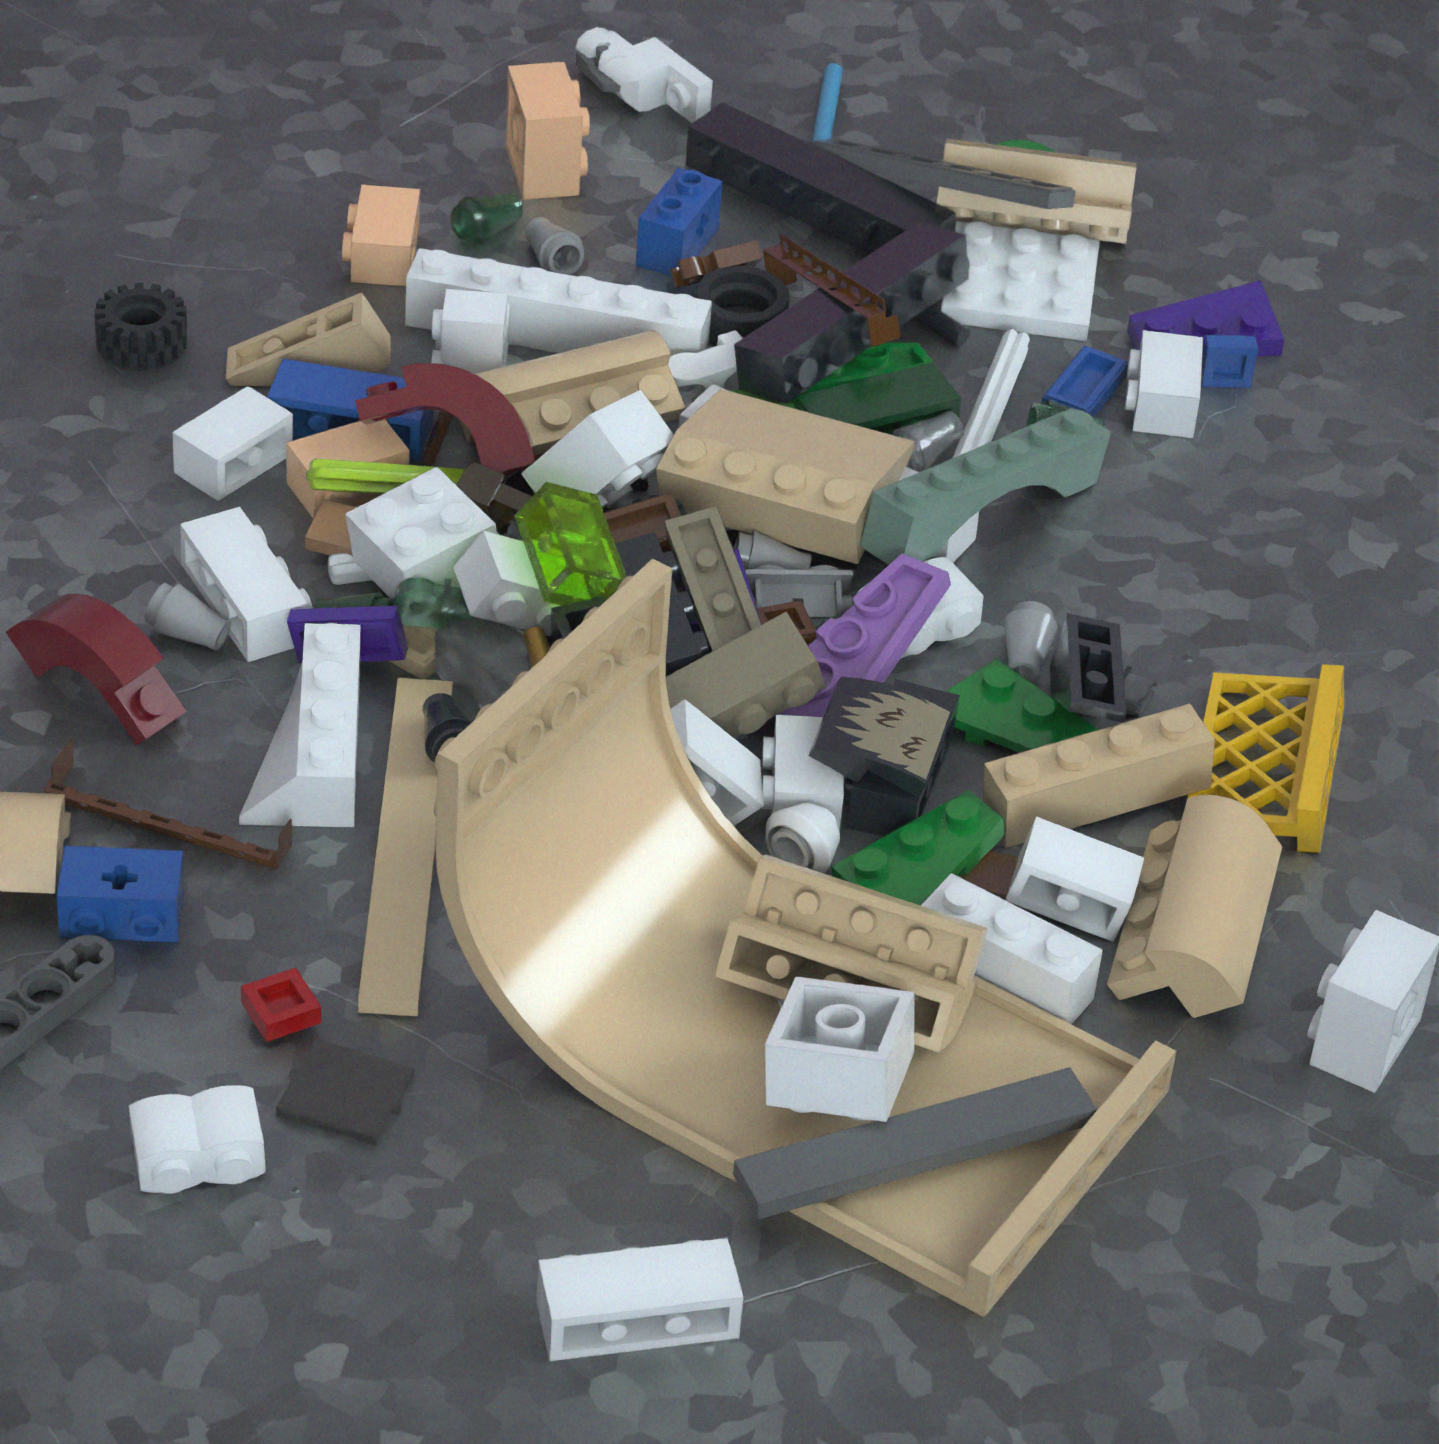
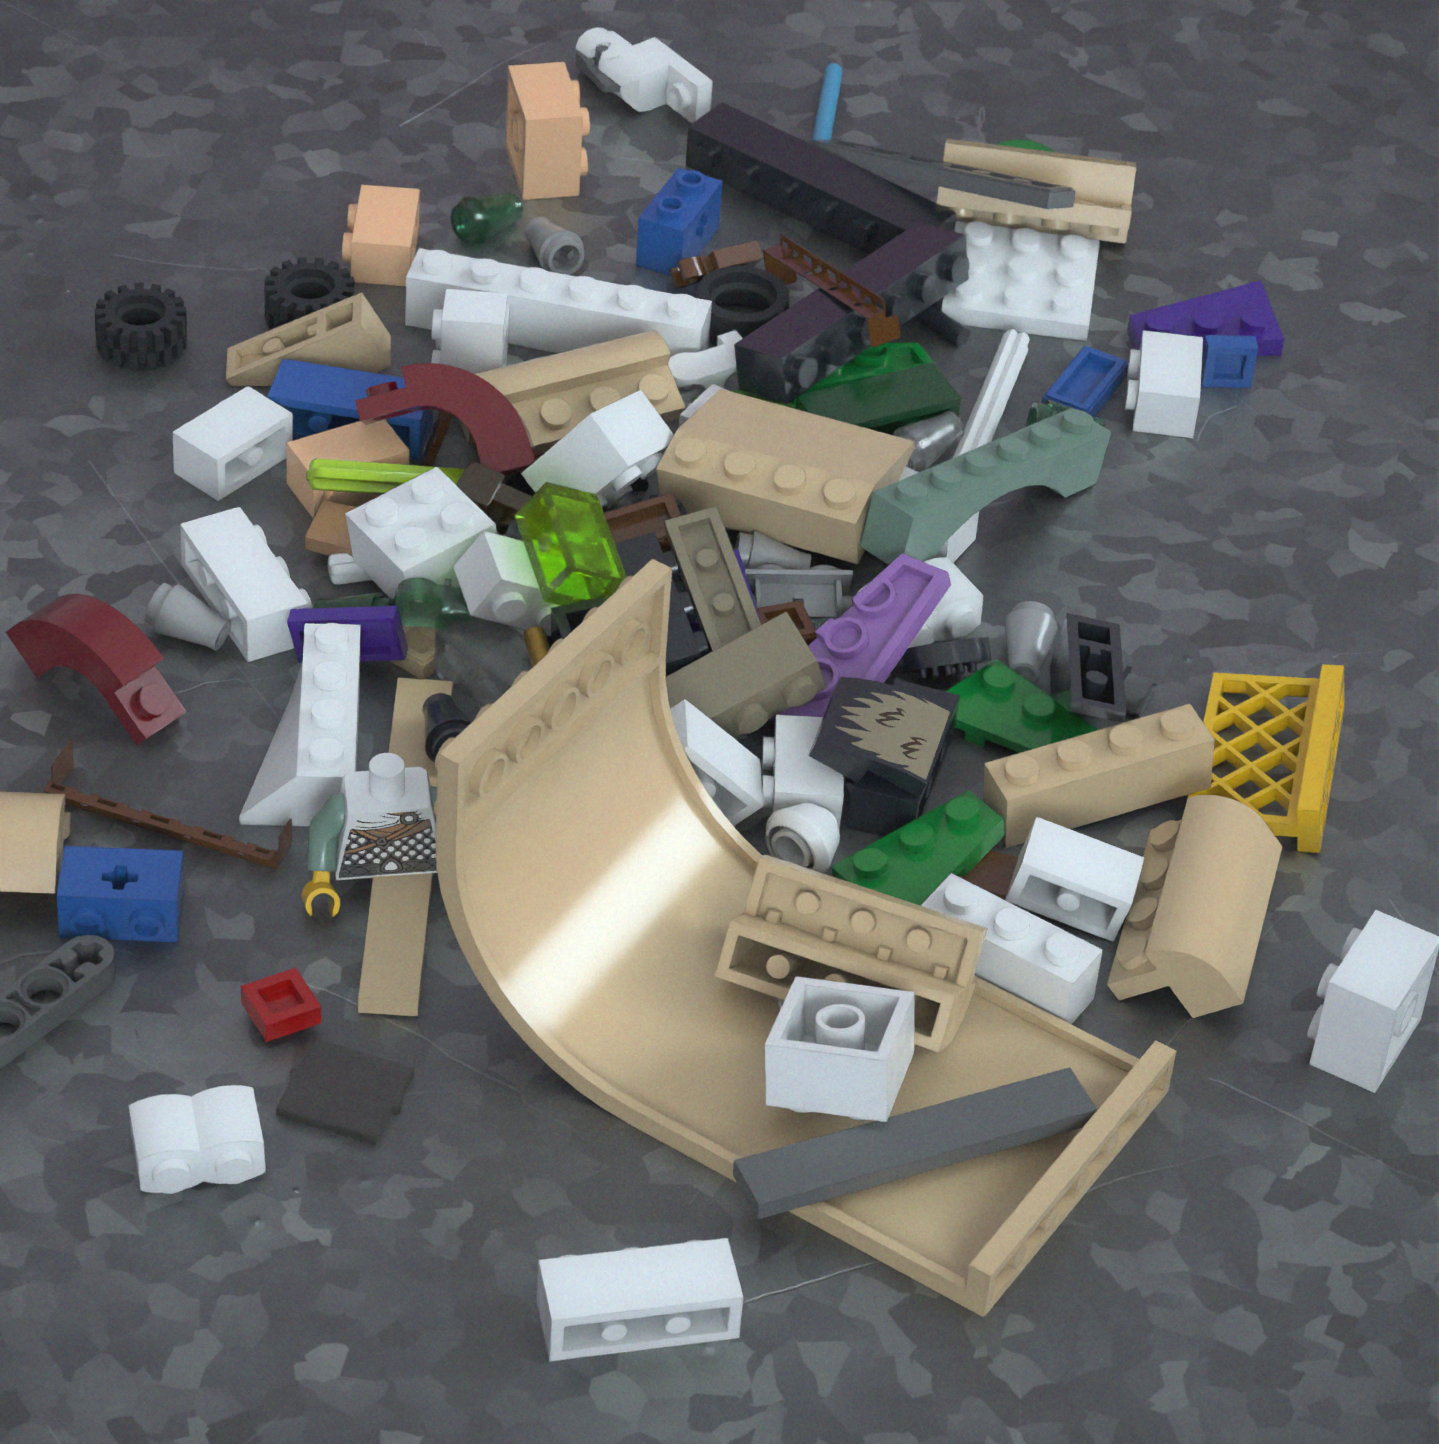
none -> black tyre [264,257,355,328]
none -> torso [301,753,437,917]
none -> black piece [890,637,992,680]

